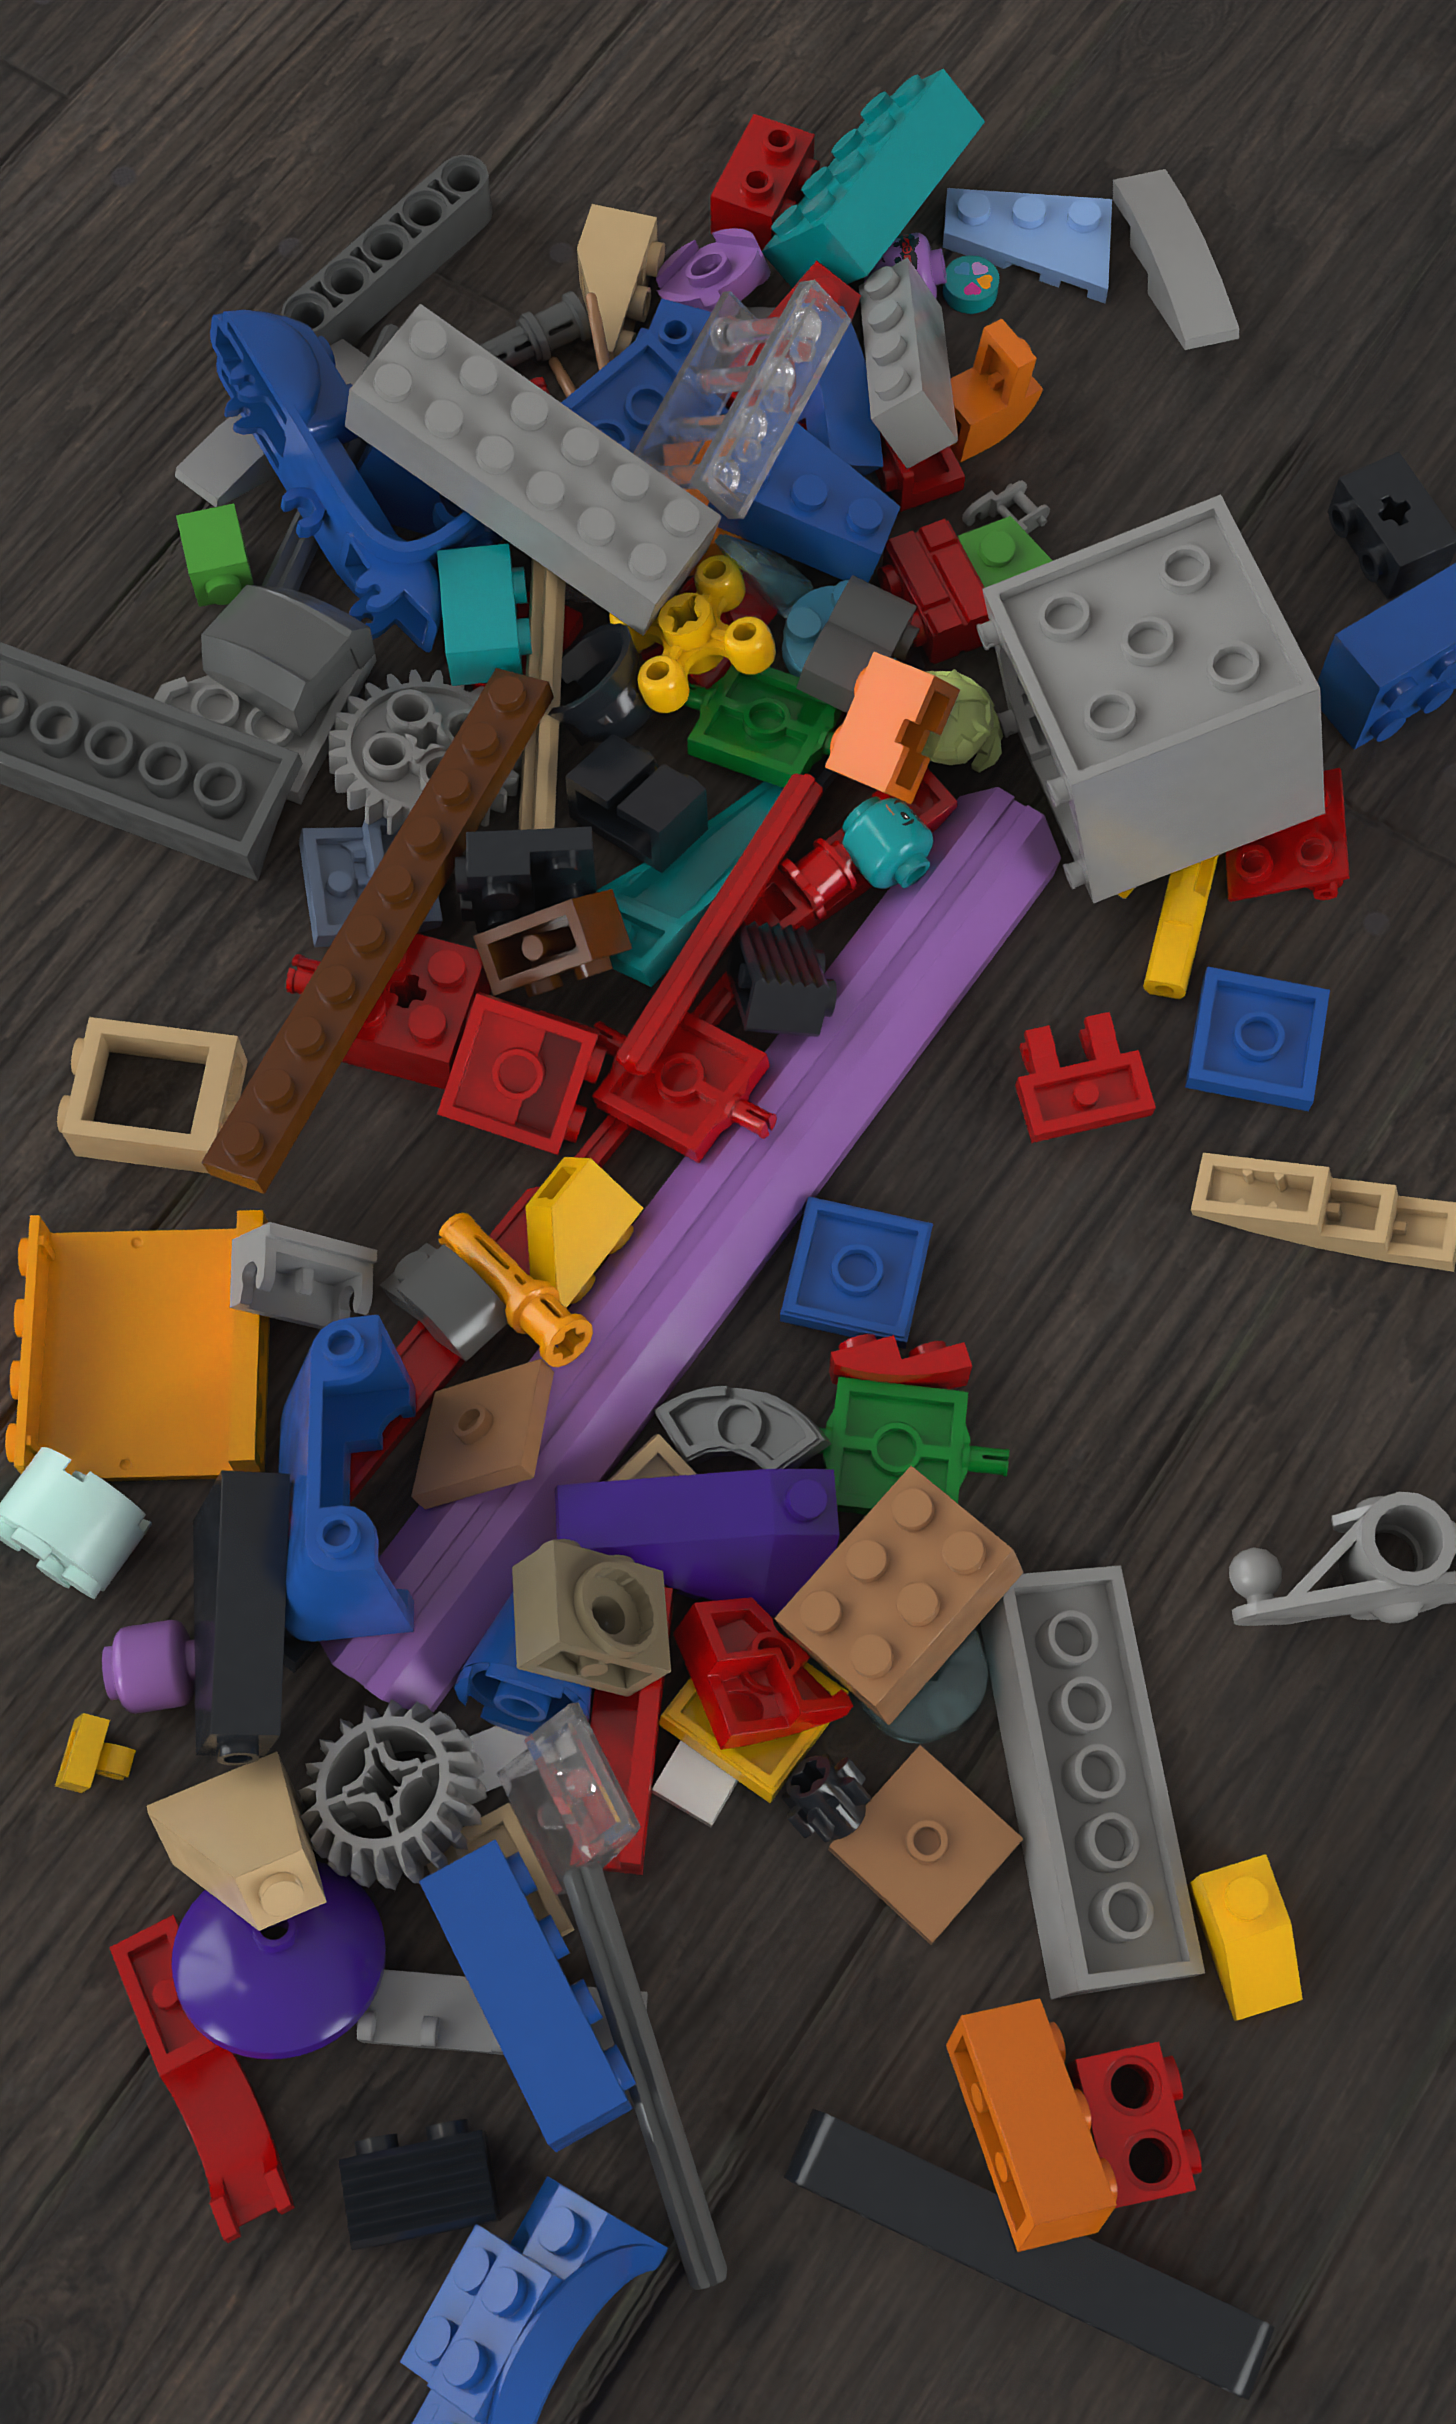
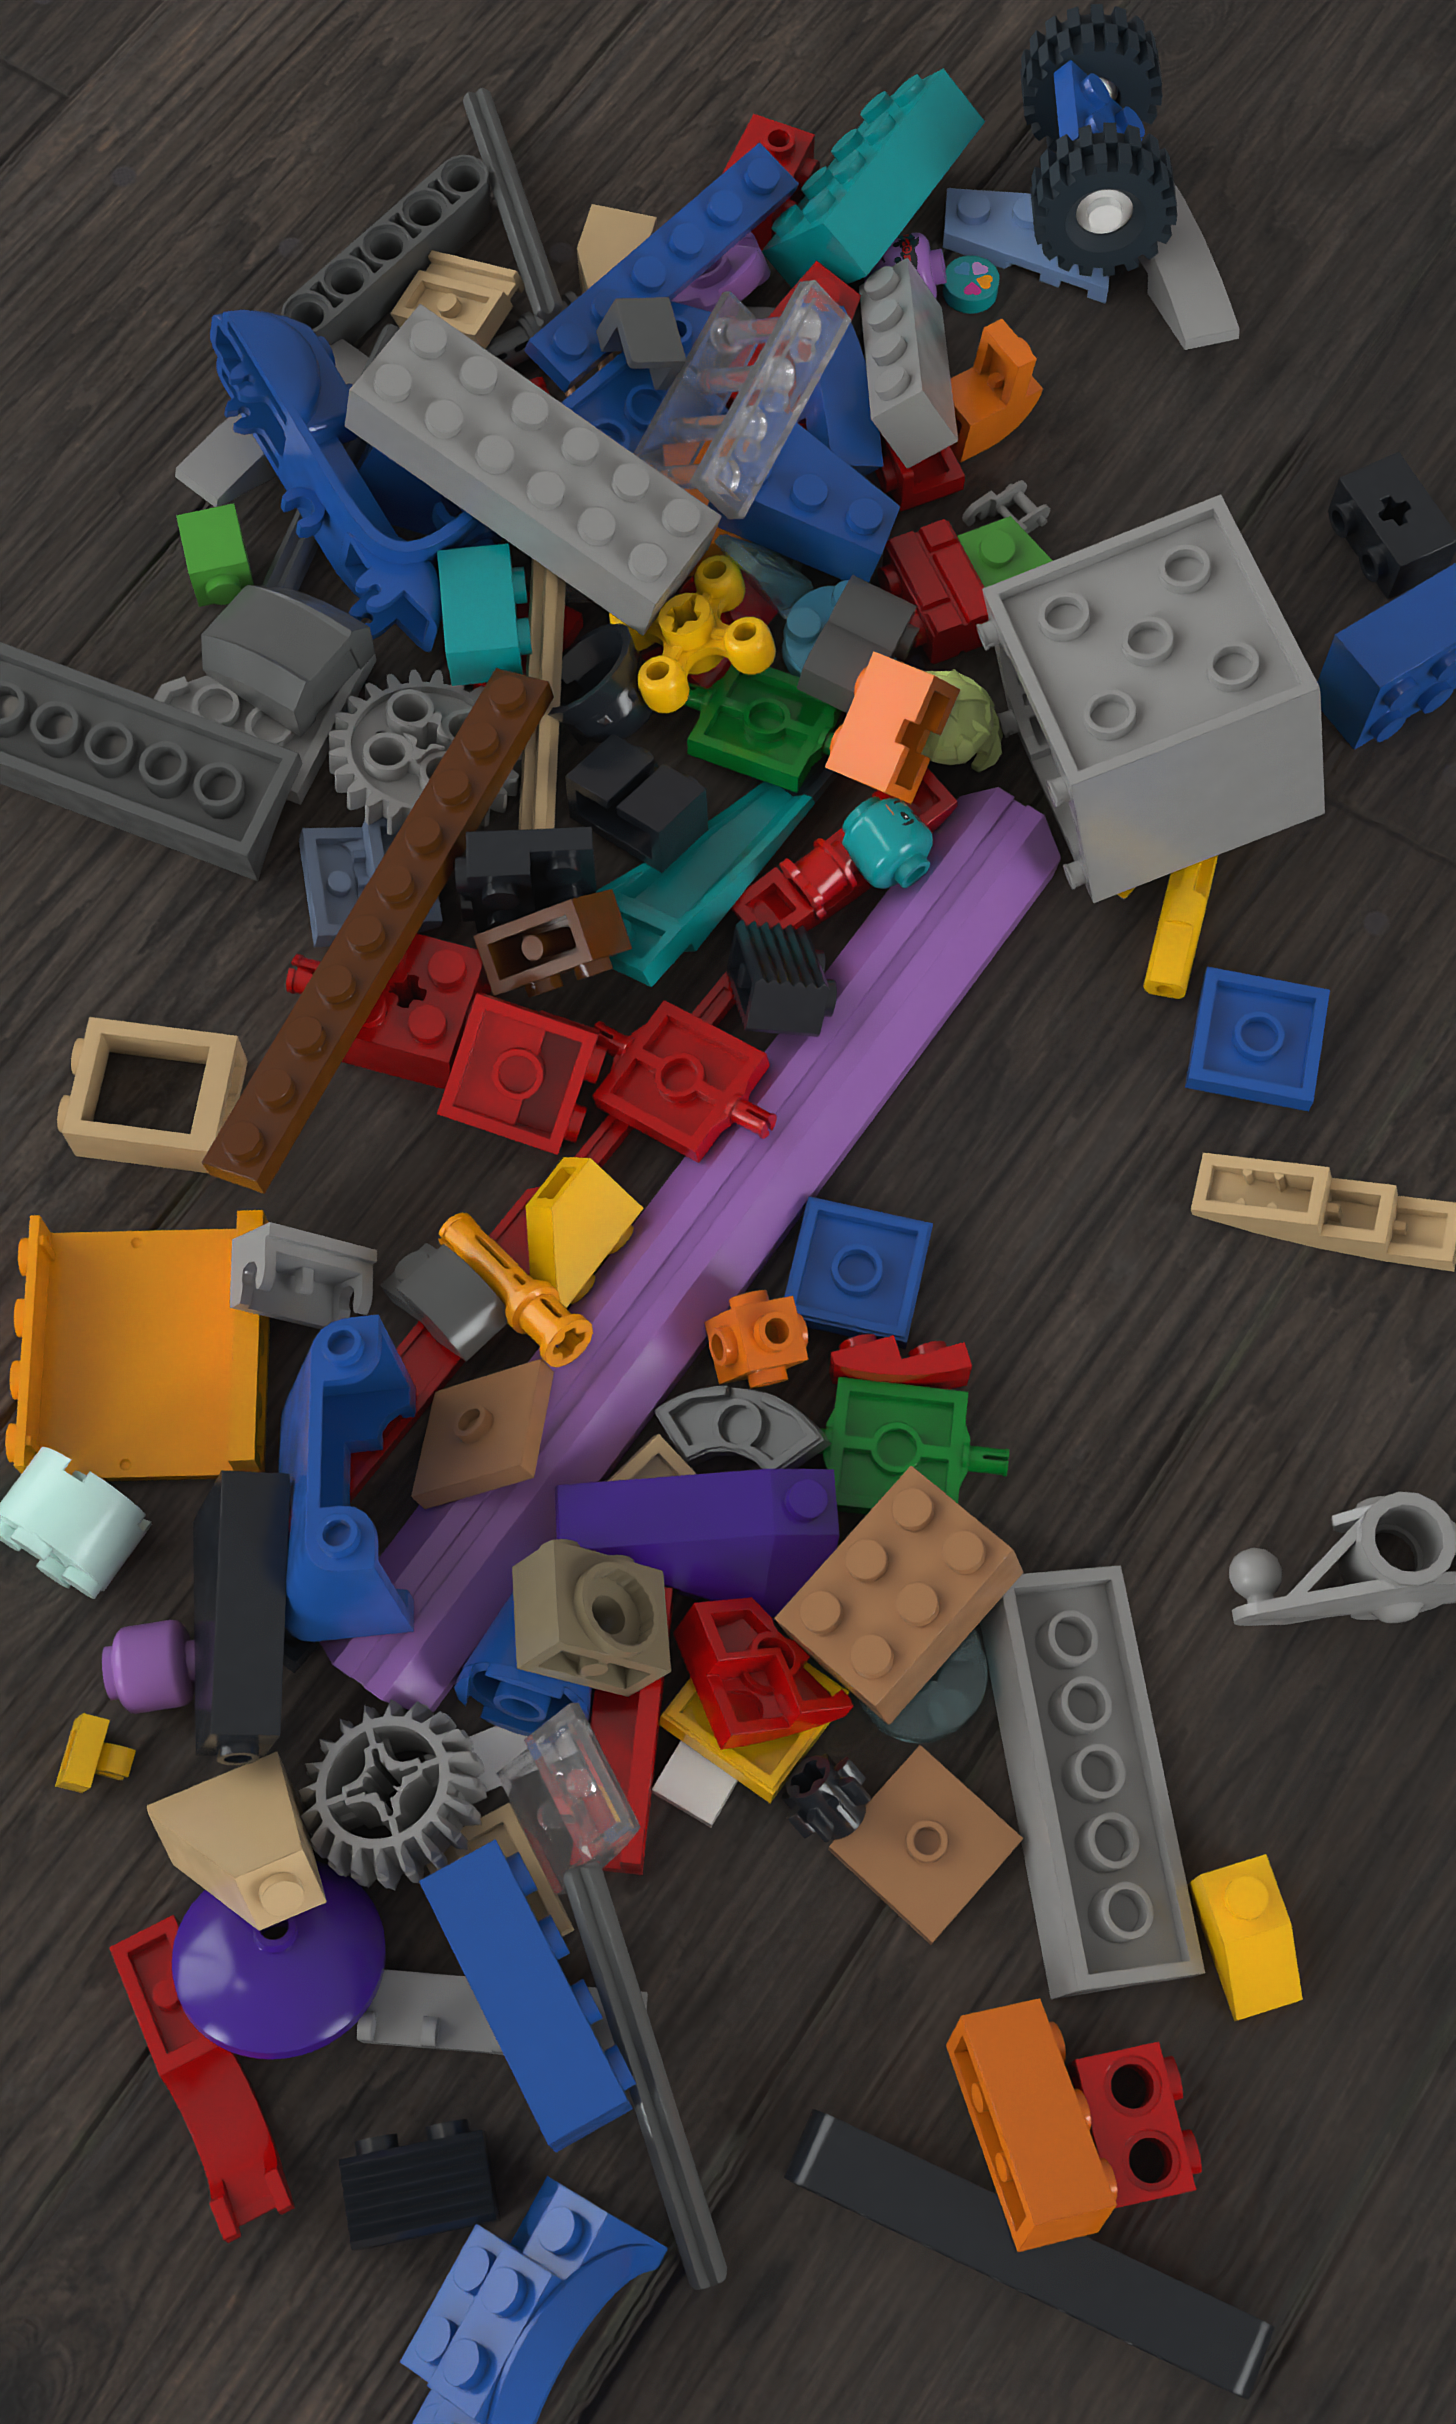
red axle [616,773,823,1076] -> none
red plate [1015,1012,1156,1143] -> none
red hinge [1226,767,1350,902] -> none
none -> tan plate [390,250,525,349]
none -> dark grey axle [463,87,564,328]
none -> blue plate [524,142,799,393]
none -> dark grey panel [596,297,687,390]
none -> orange brick [704,1290,809,1389]
none -> black plate [1020,4,1178,277]

